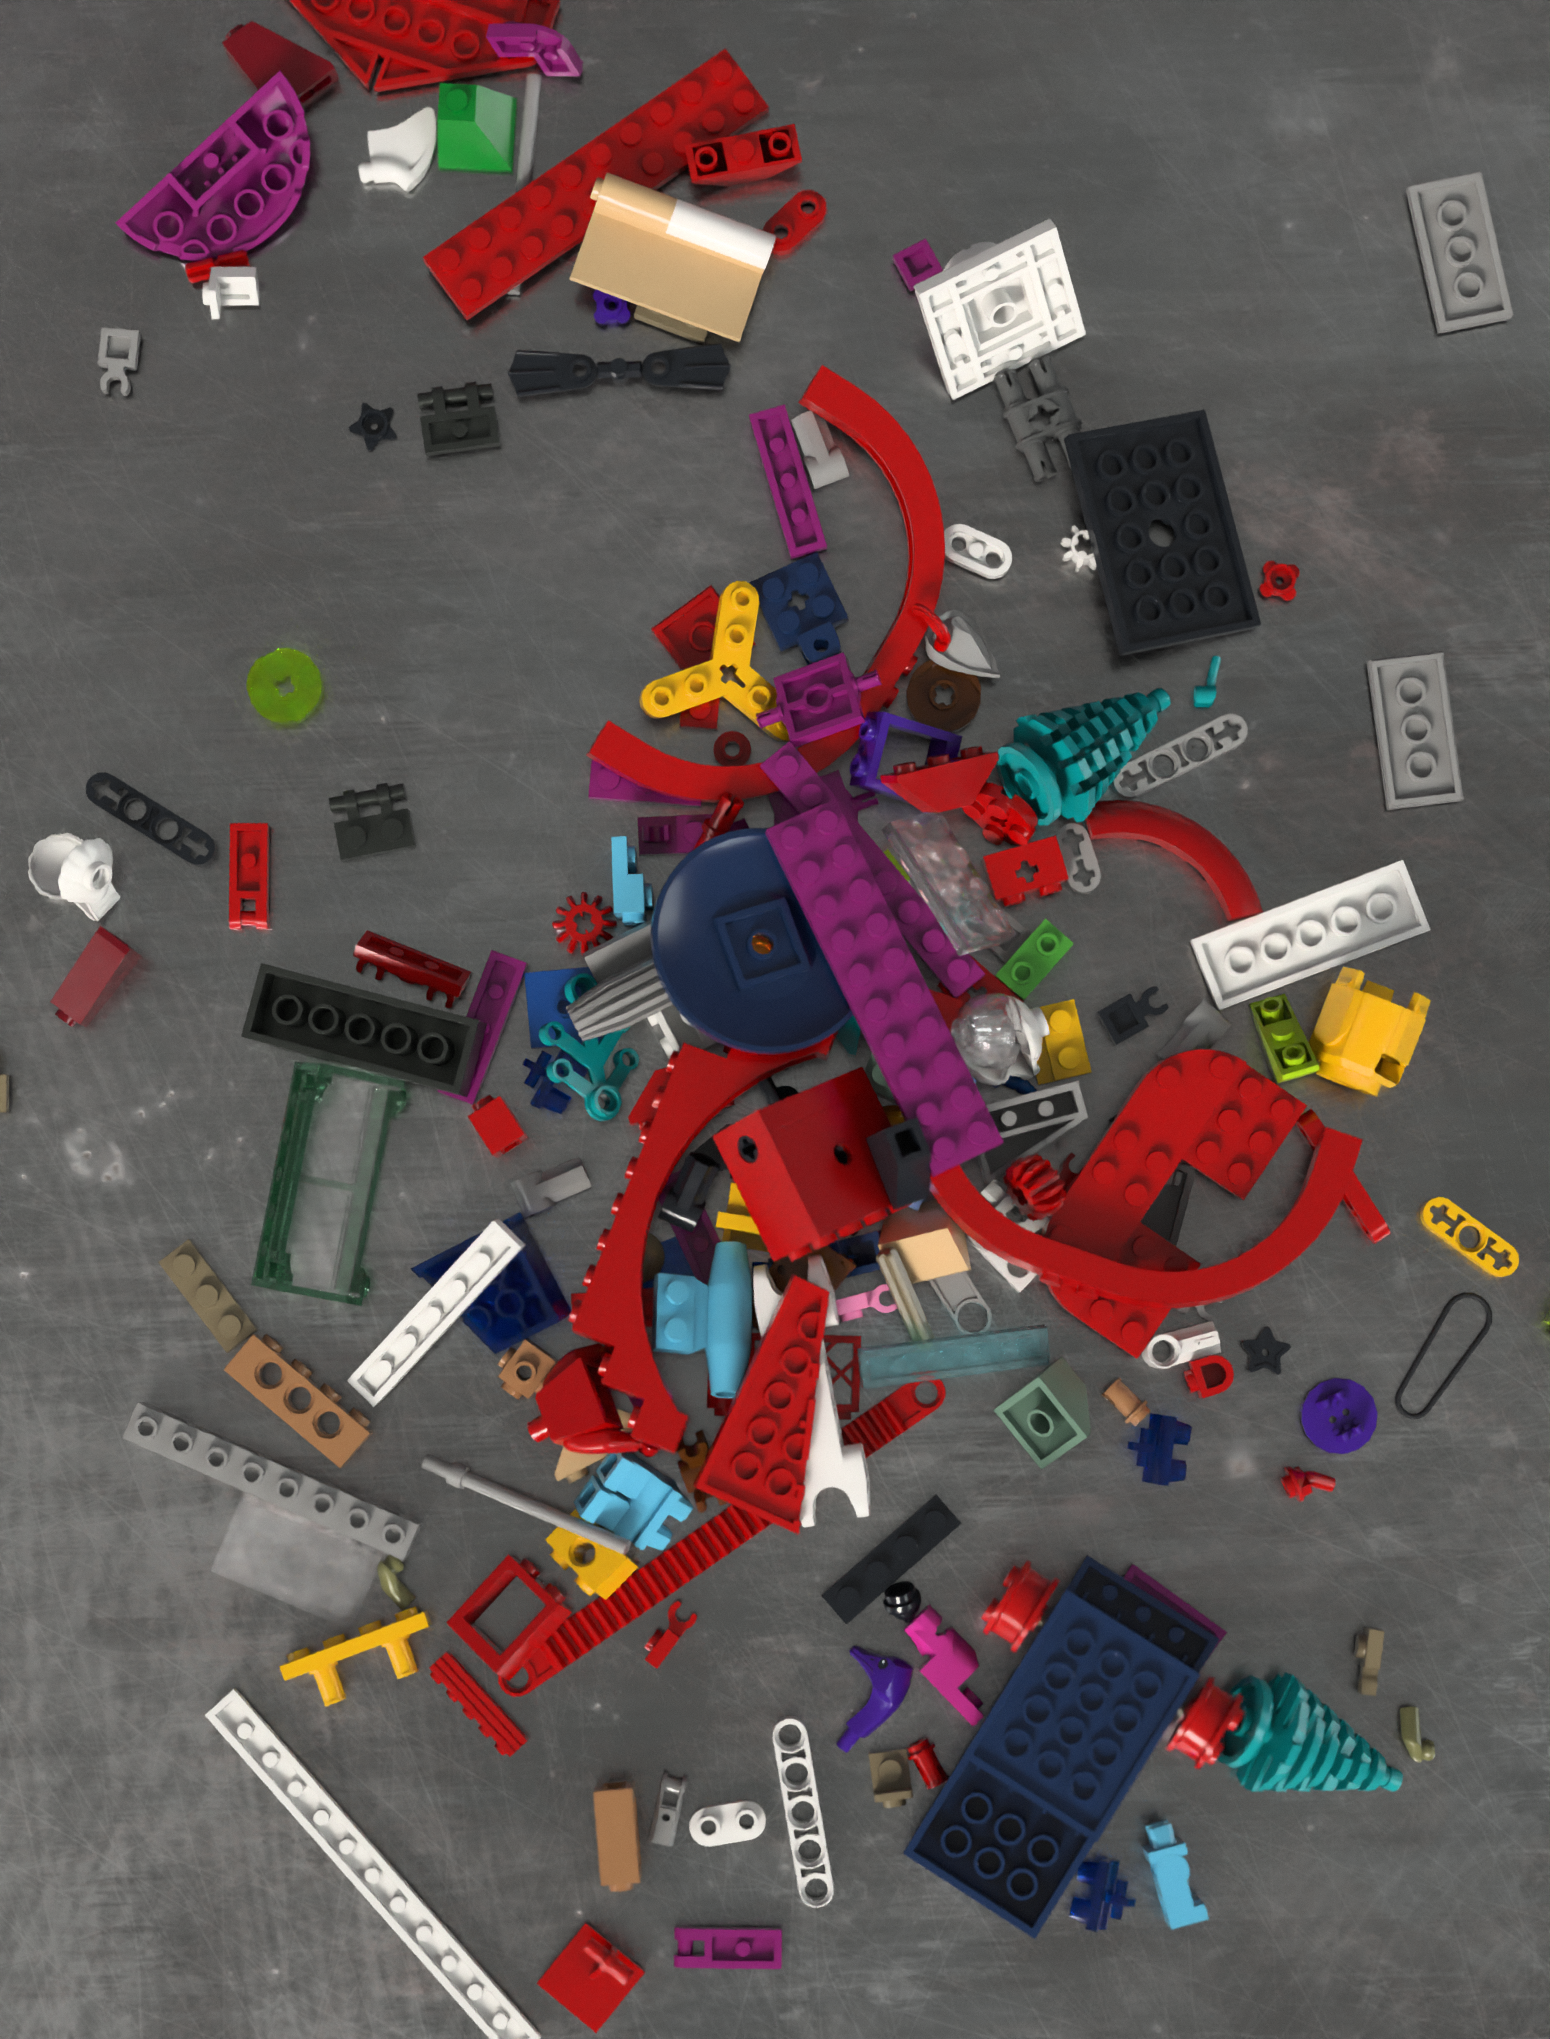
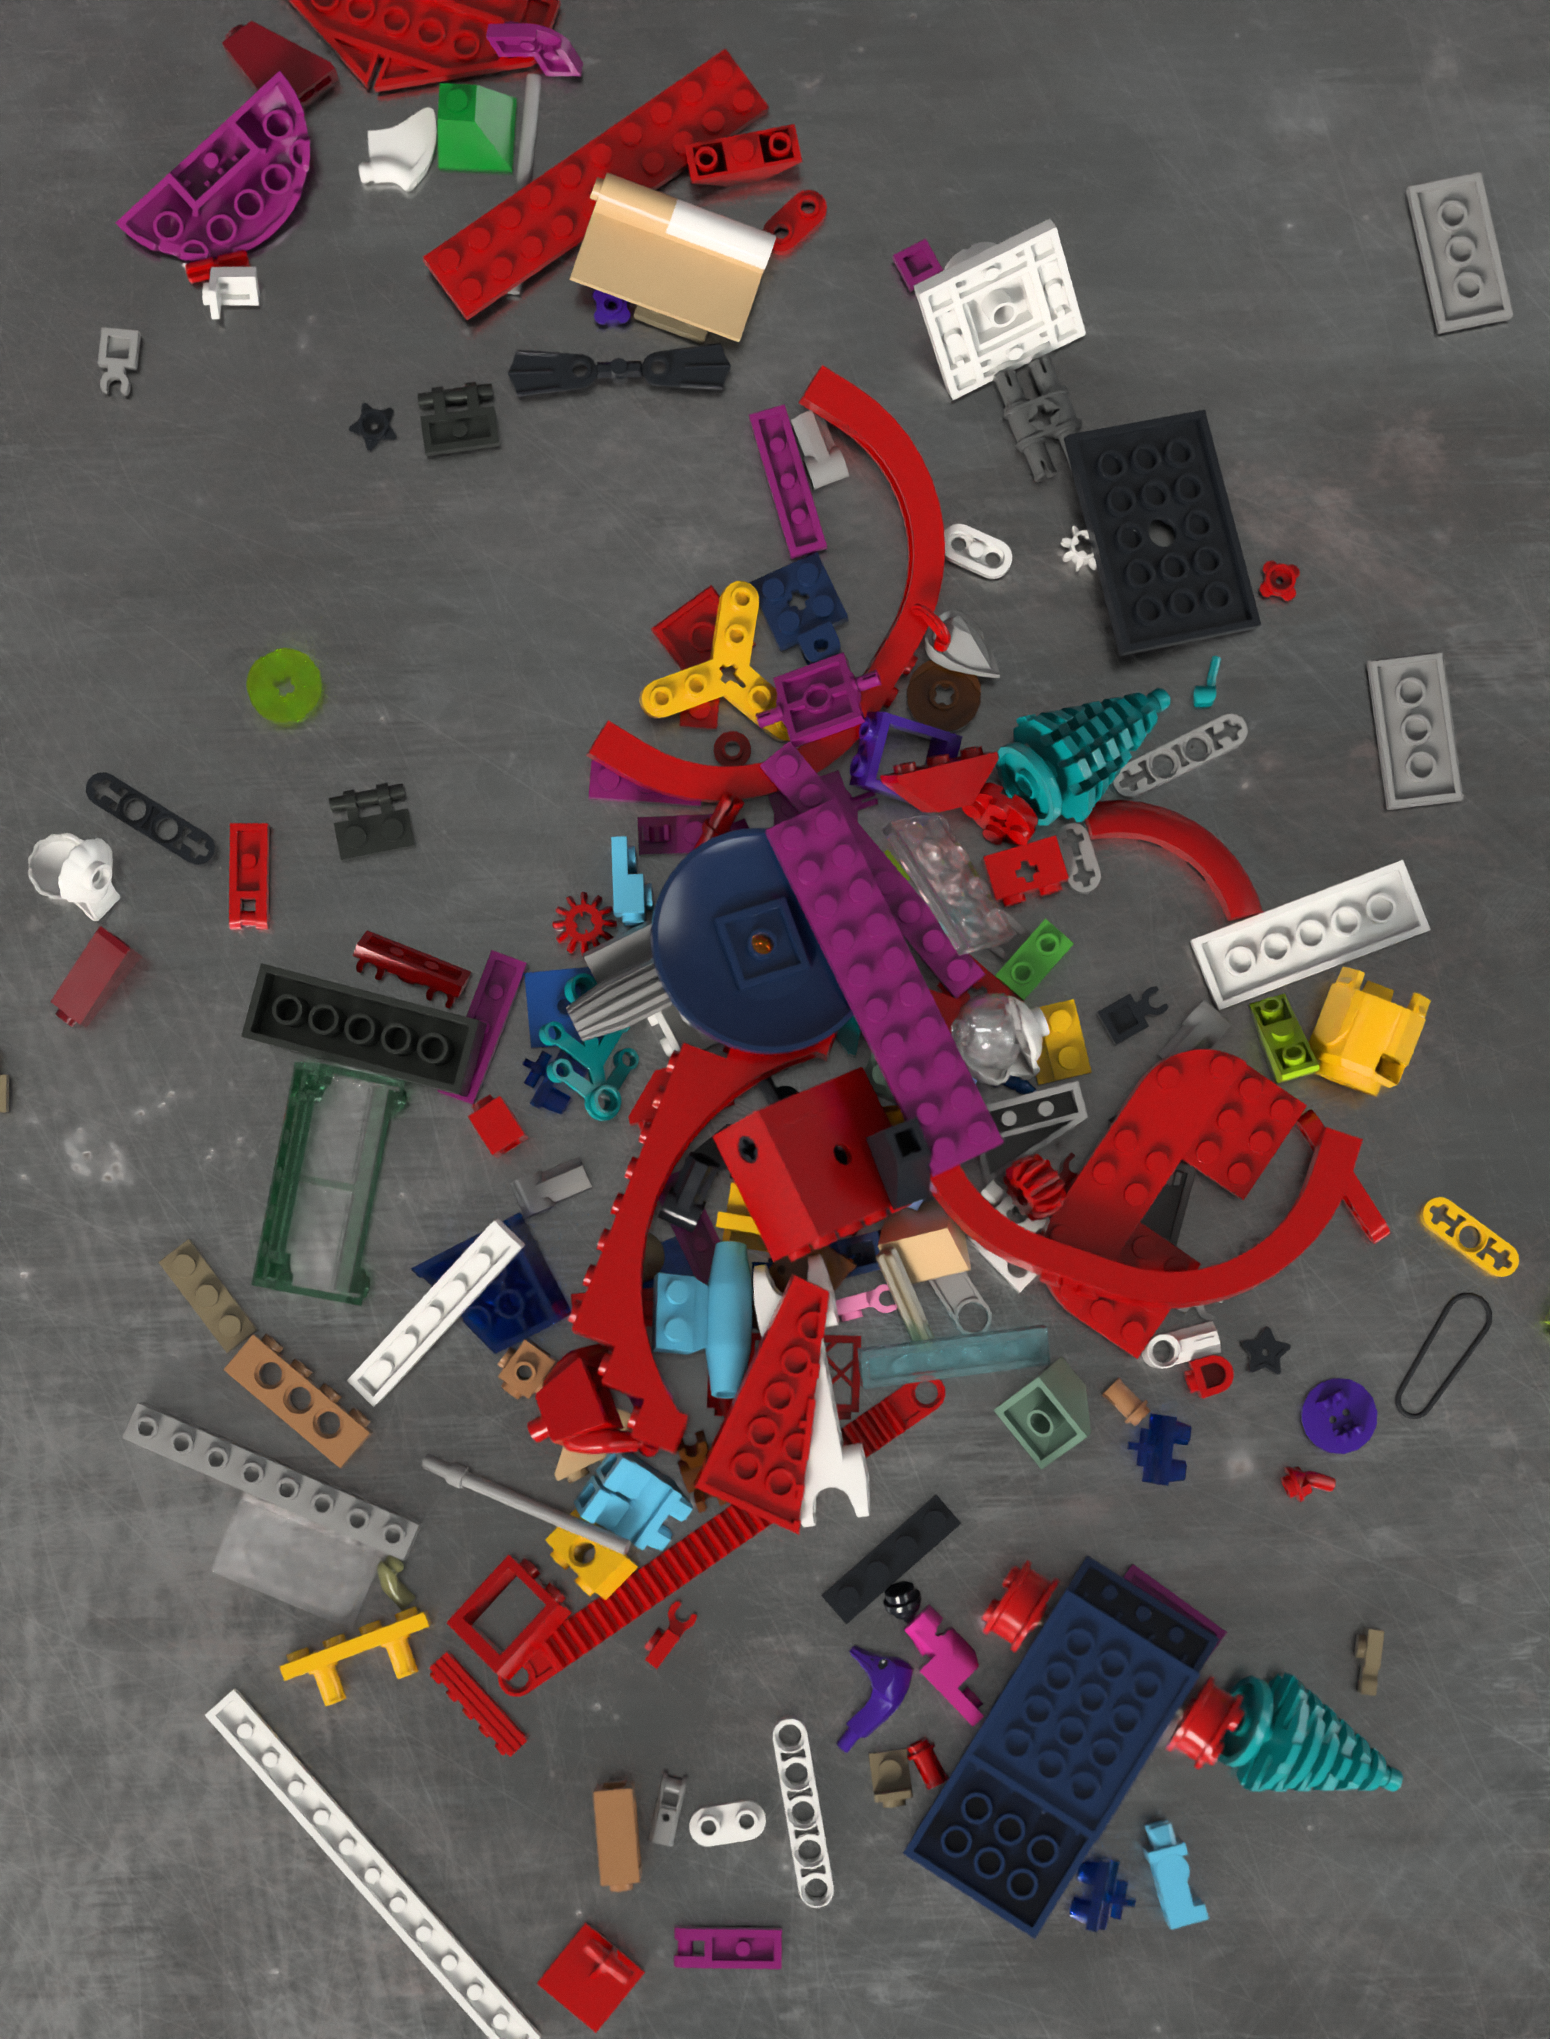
olive arm [1400,1707,1435,1763] -> none

